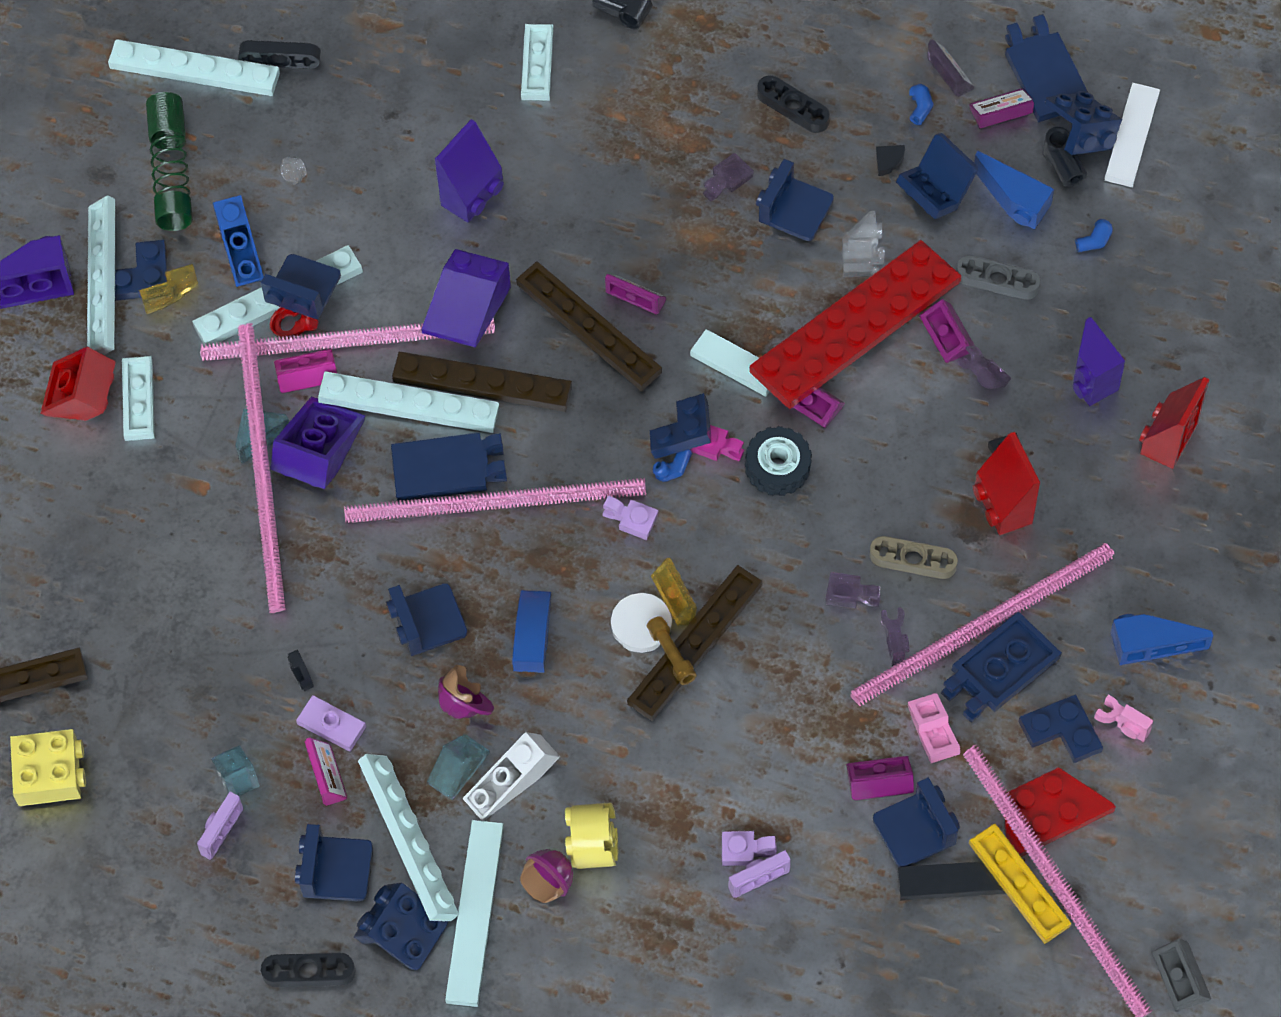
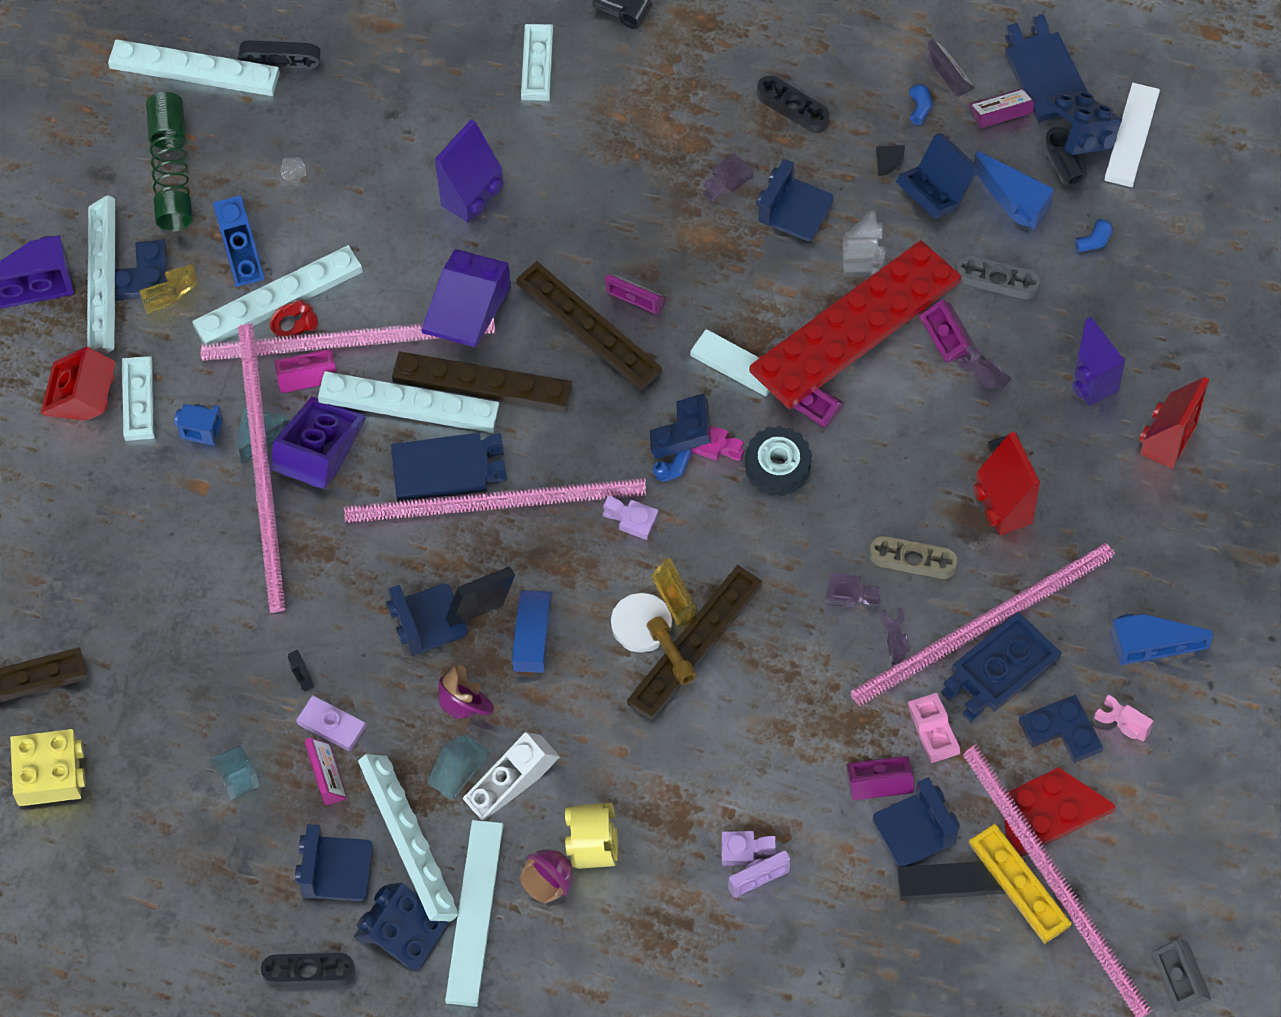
lavender plate [197,792,243,860] -> none
dark blue bracket [261,254,341,320] -> none
none -> blue brick [174,404,223,445]
none -> black tile [446,567,515,627]

